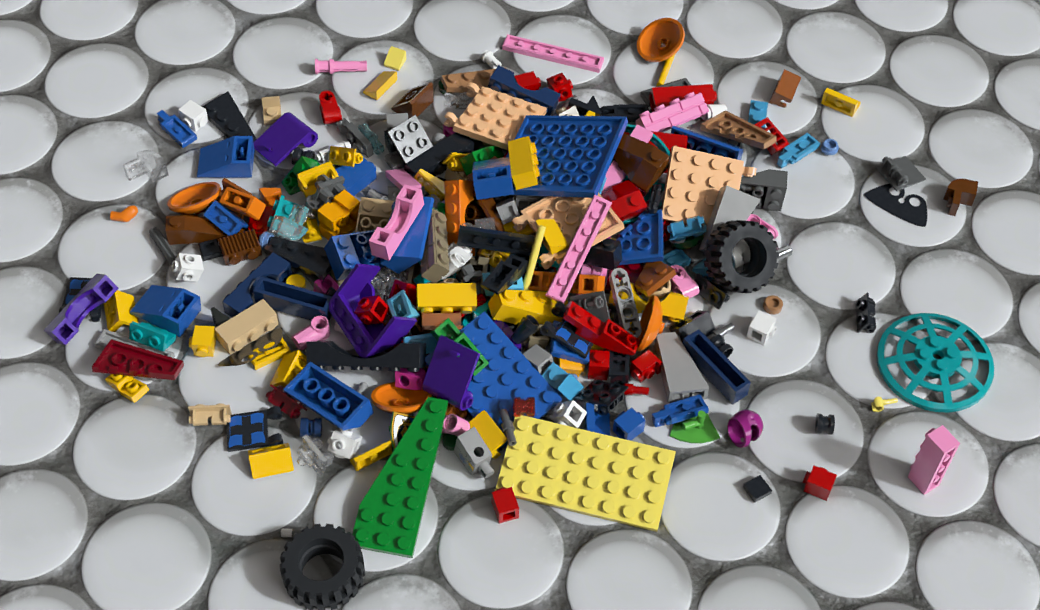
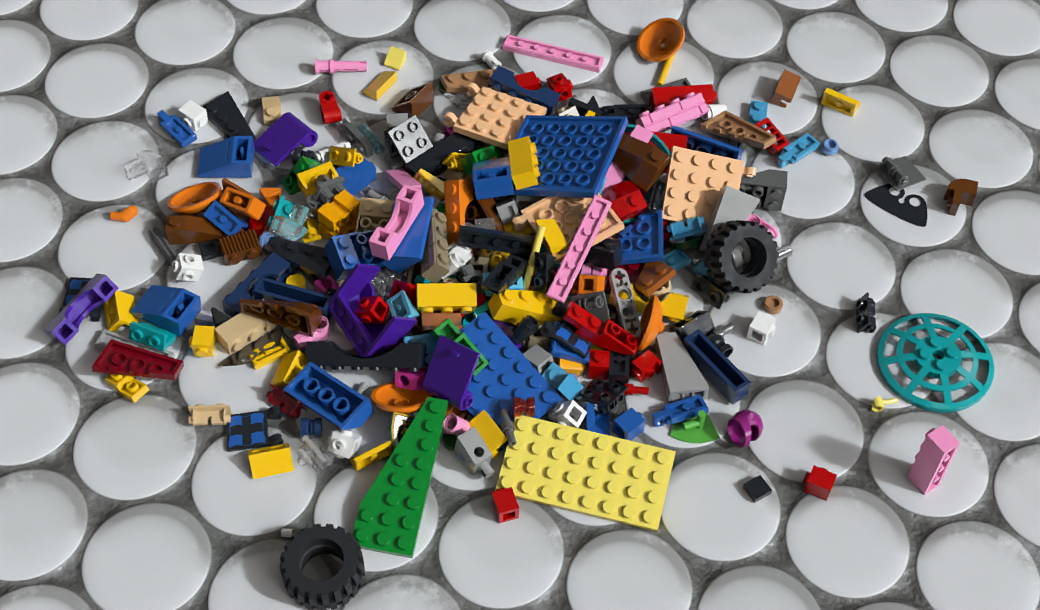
bright pink piece [670,265,699,299] -> none
black wheel [815,413,835,435] -> none
none -> reddish brown wedge [239,299,322,337]
none -> black hinge [534,251,554,293]

